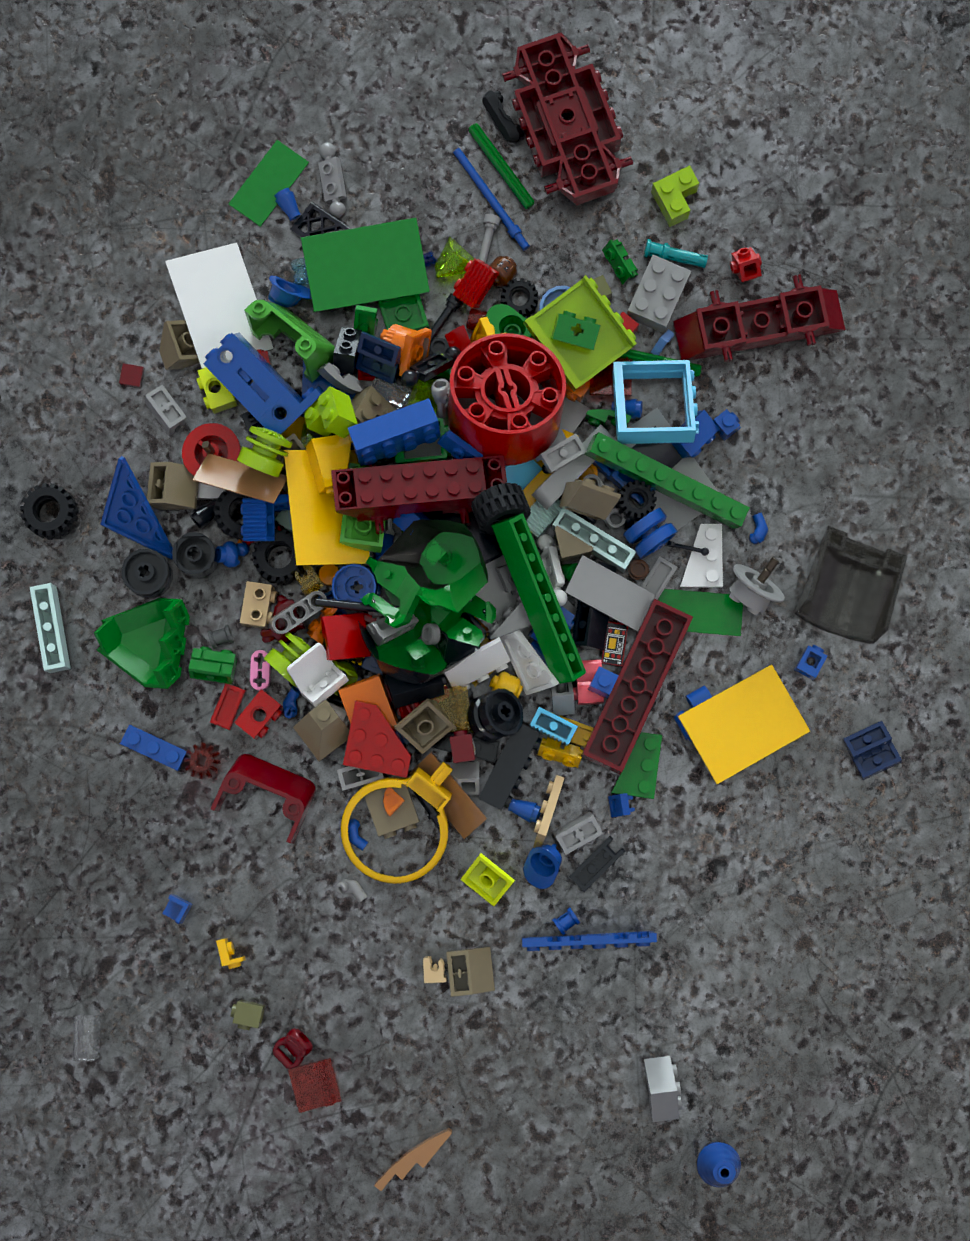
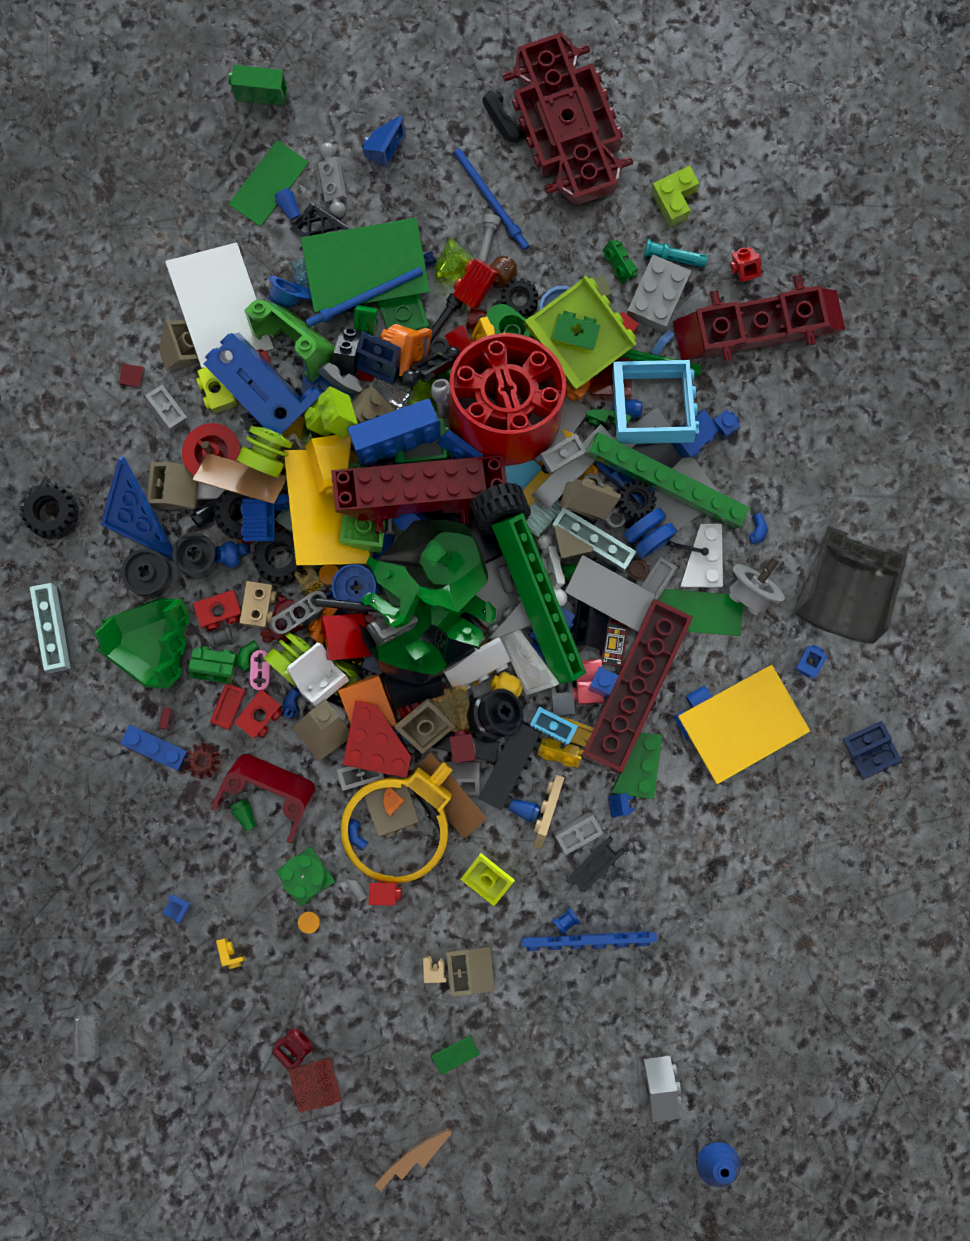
olive brick [230,1000,266,1030] -> none
light grey tile [421,623,440,645] -> none
green axle [469,123,534,209] -> none
blue piece [523,844,562,889] -> none
none -> dark red tile [158,707,175,731]
none -> red brick [193,590,242,631]
none -> green brick [228,65,288,106]
none -> green cone [230,798,257,832]
none -> green arm [236,640,260,671]
none -> green piece [275,846,336,907]
none -> light orange tile [298,912,320,934]
none -> blue bar [306,267,423,328]
none -> blue slope [362,115,405,168]
none -> red brick [369,882,402,906]
none -> green slope [431,1035,480,1075]

